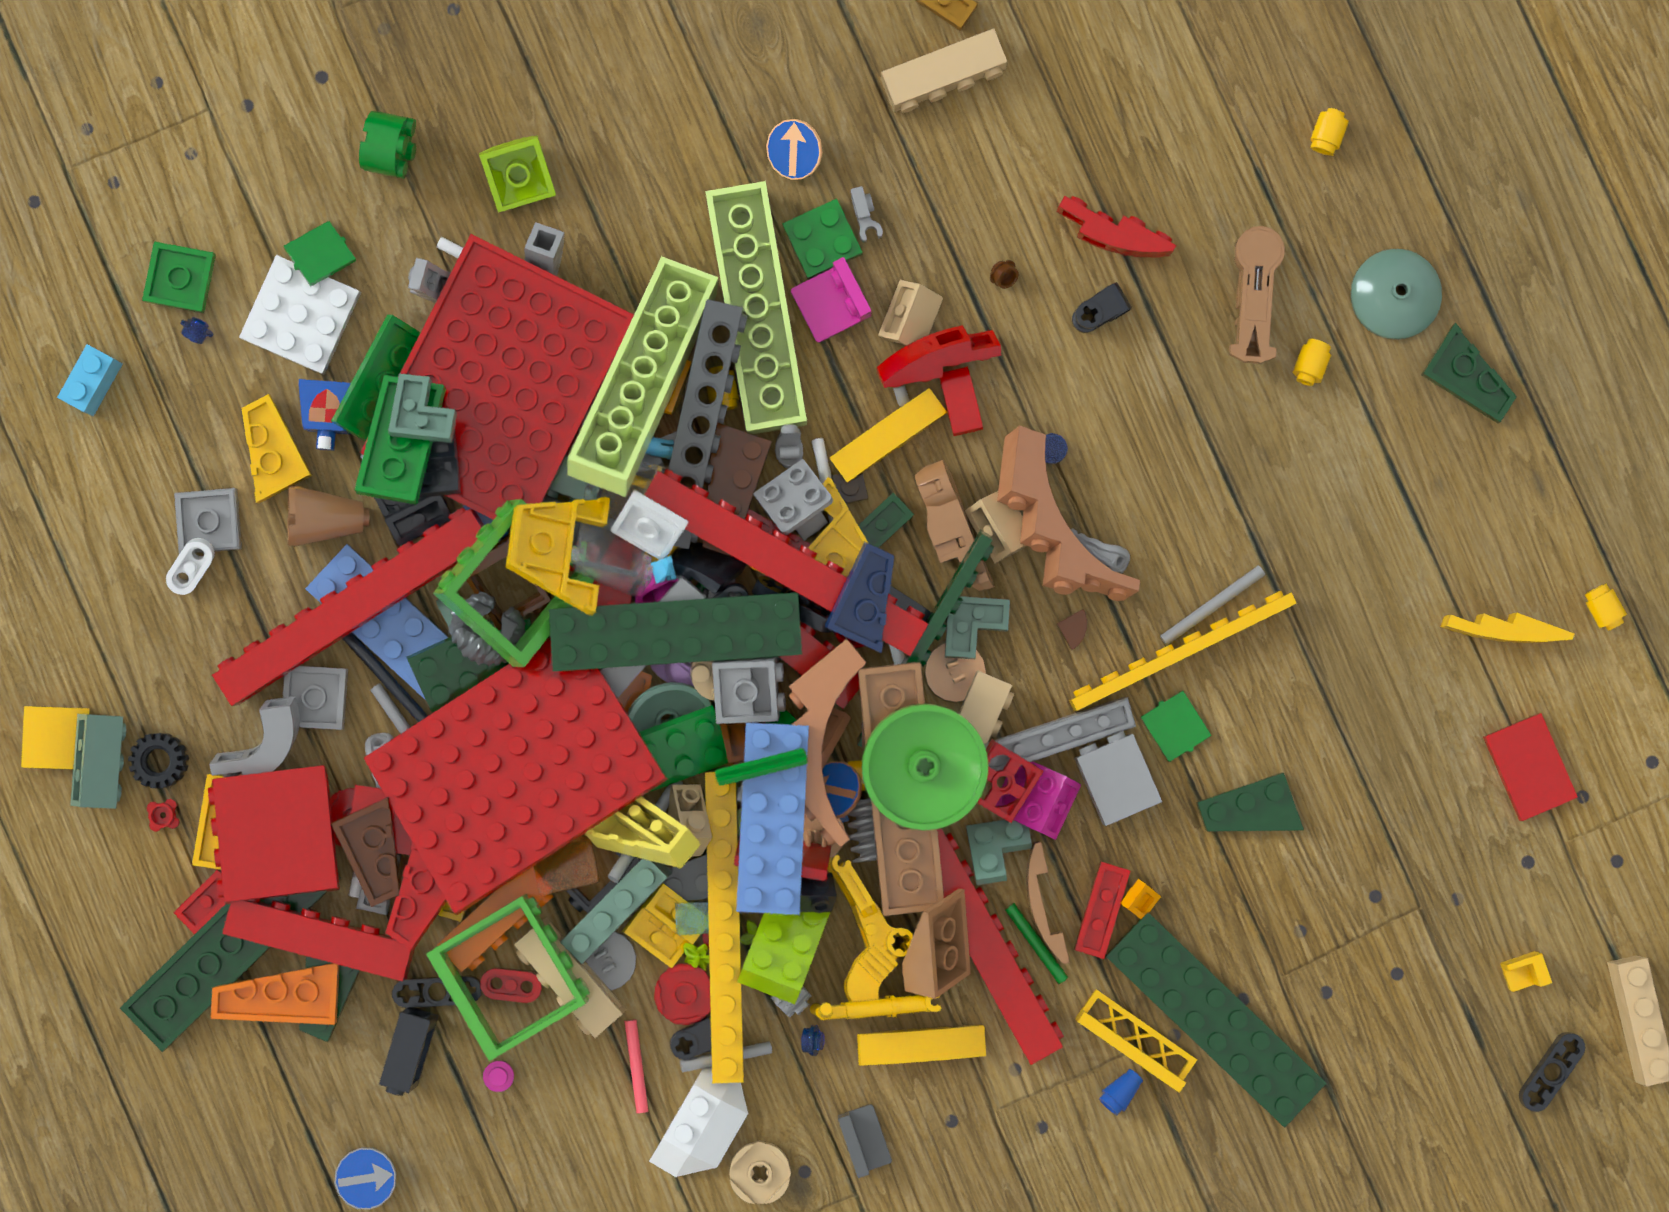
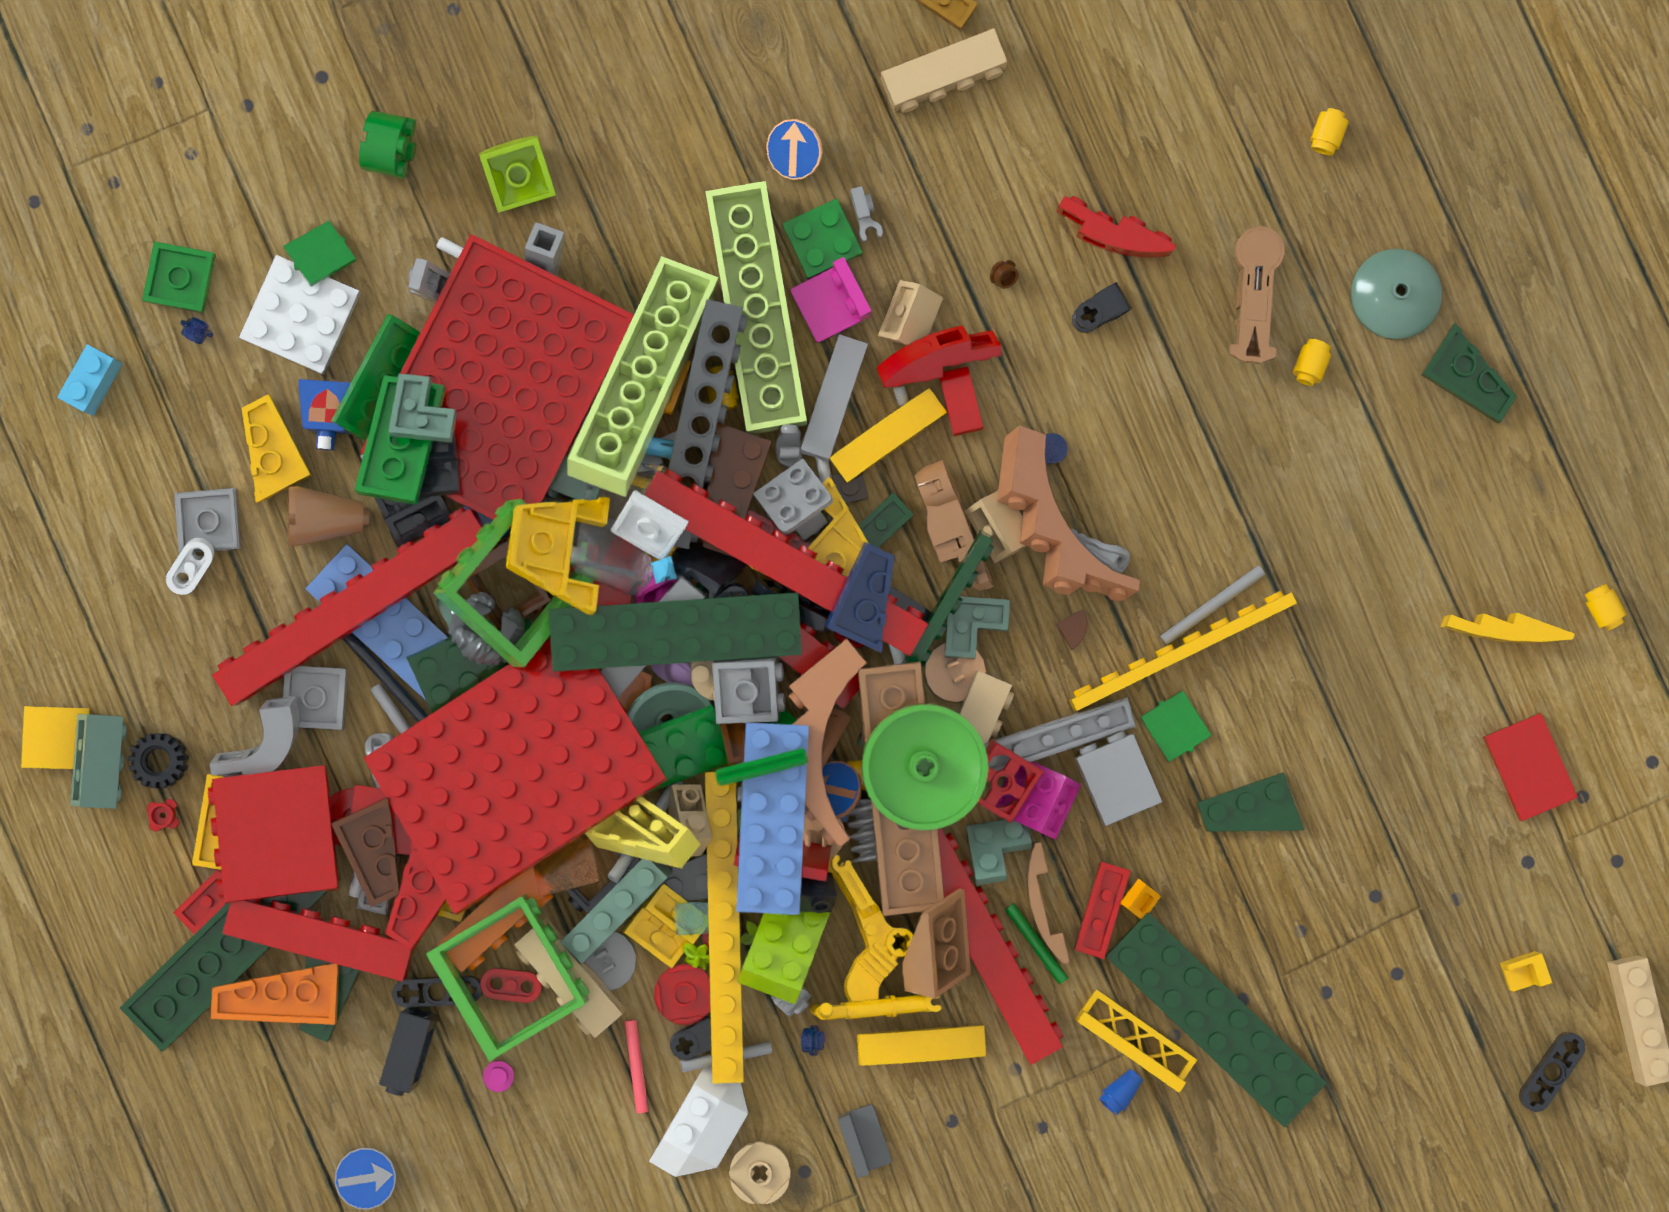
none -> light grey slope [800,334,868,462]

